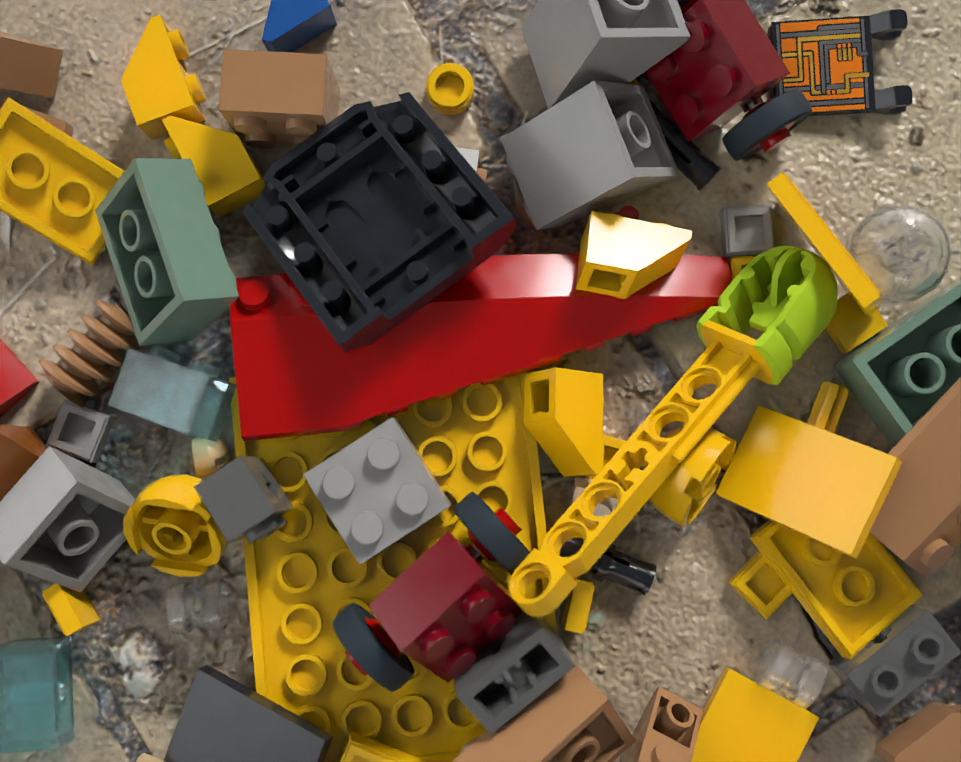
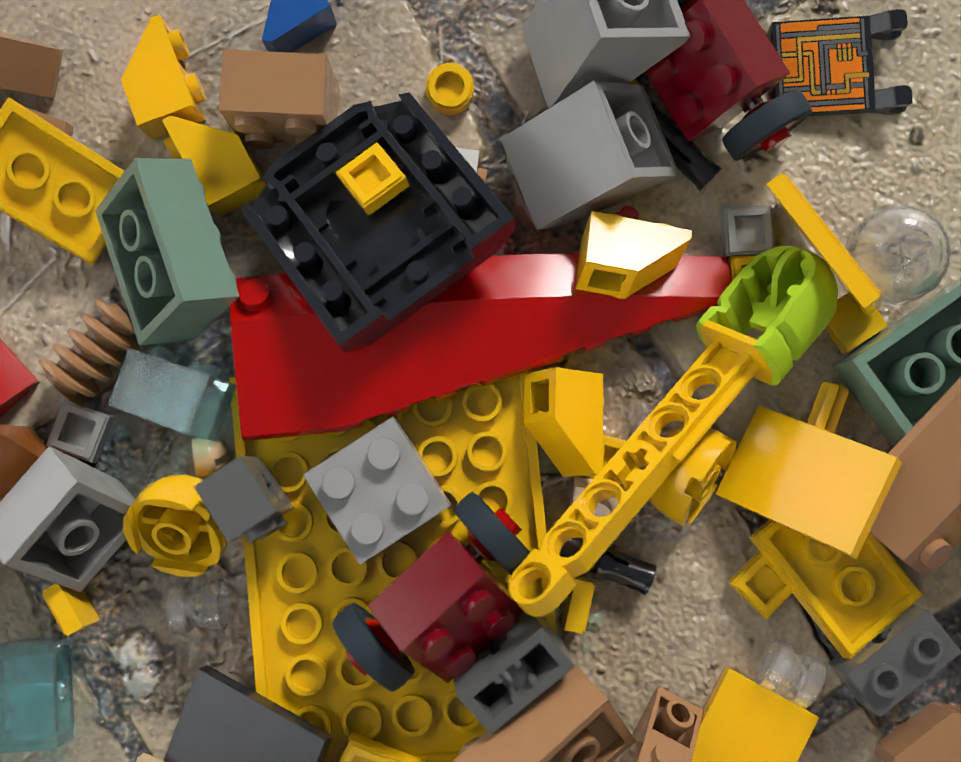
none -> yellow tile [336,142,410,216]

